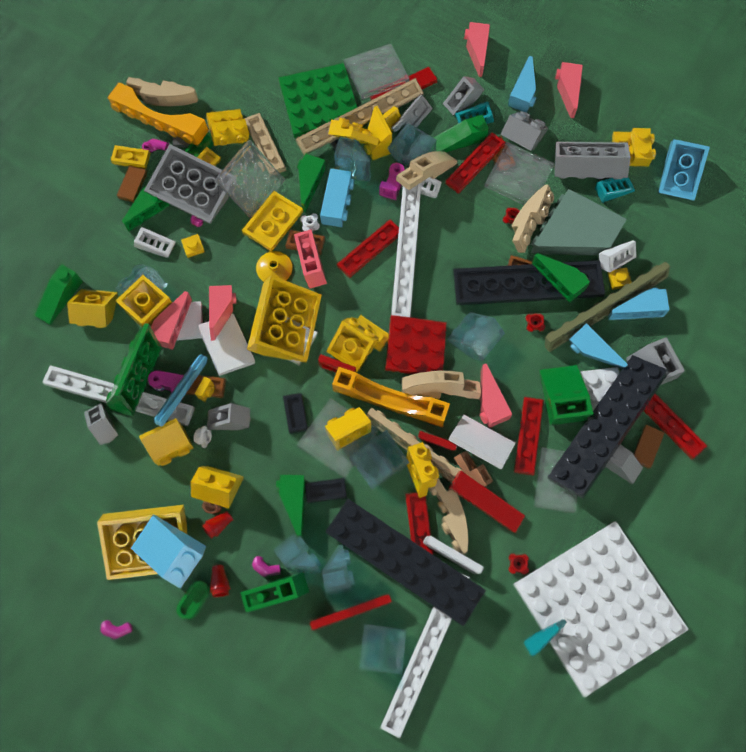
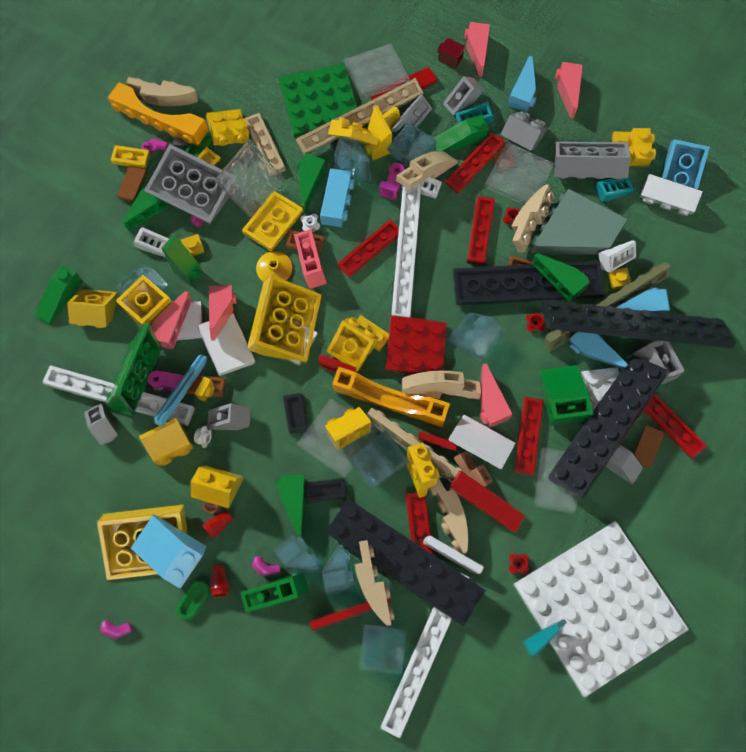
none -> green slope [161,235,202,285]
none -> tan slope [354,540,395,626]
none -> dark red brick [437,38,465,69]
none -> red tile [466,196,495,265]
none -> black plate [541,300,736,348]
none -> white brick [639,174,703,216]

